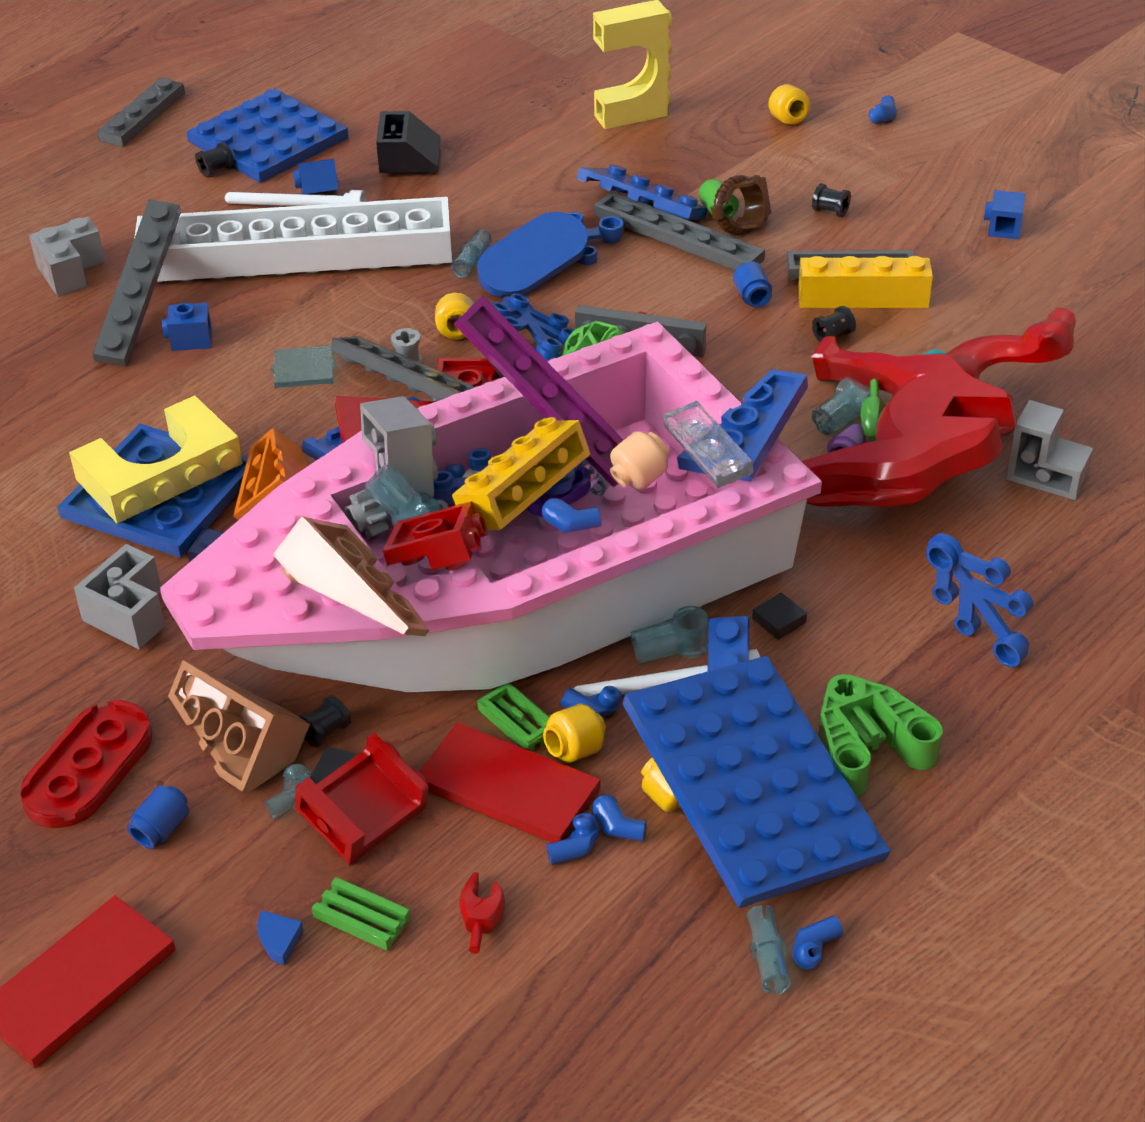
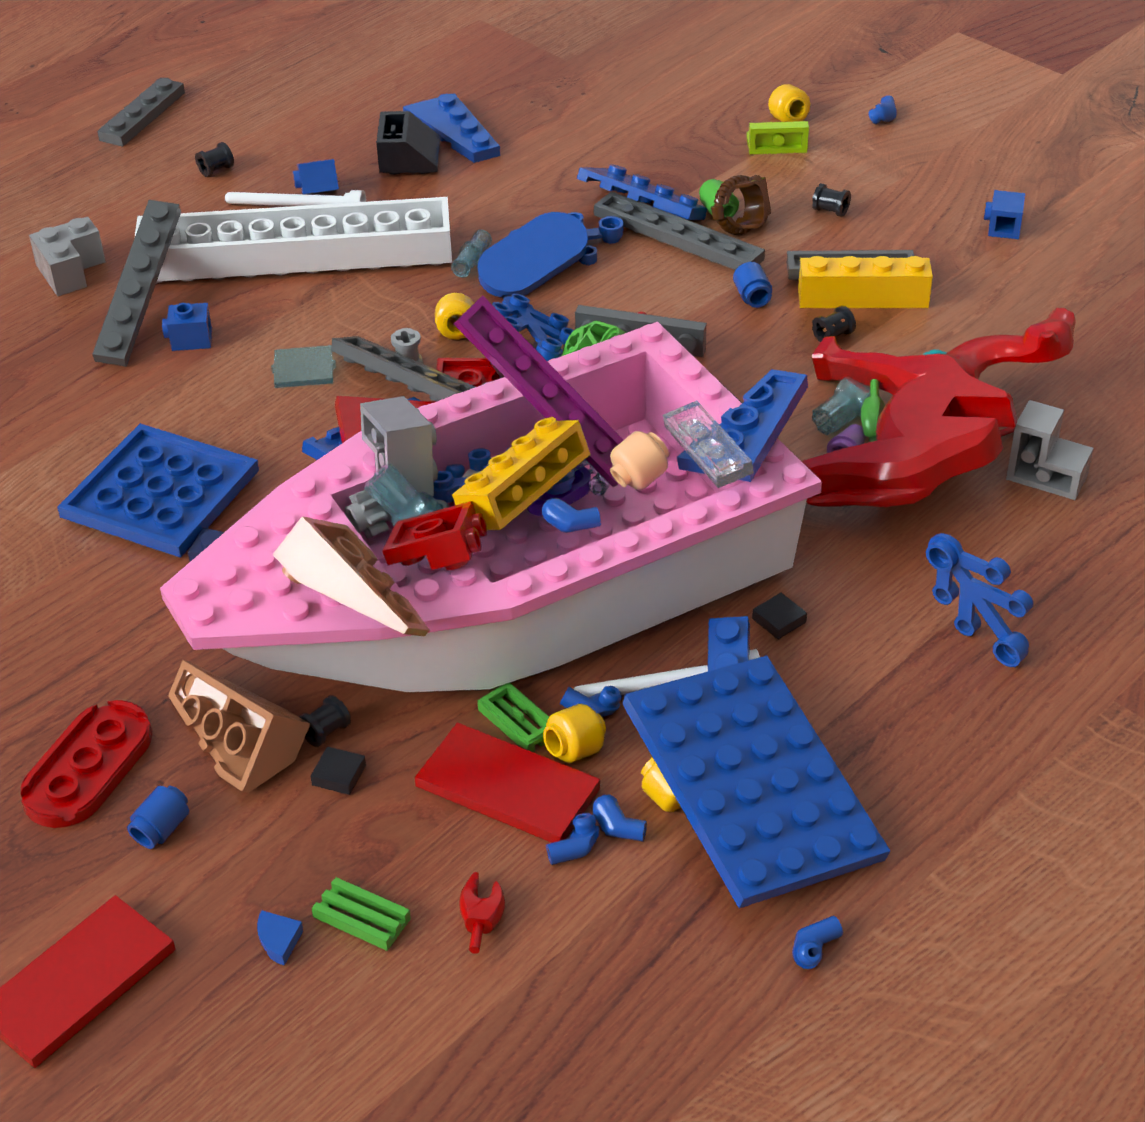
light yellow arch [69,395,243,524] -> none
light grey brick [74,544,165,649] -> none
blue plate [186,88,349,183] -> none
orange wedge [233,428,308,520] -> none
clear light blue arm [264,764,312,819] -> none
red panel [294,733,429,865] -> none
light yellow arch [593,0,672,129] -> none
clear light blue piece [631,606,709,663] -> none
clear light blue pin [747,905,791,994] -> none
bright green connector [818,674,943,797] -> none
none -> blue wing [403,93,500,163]
none -> lime panel [746,121,809,155]

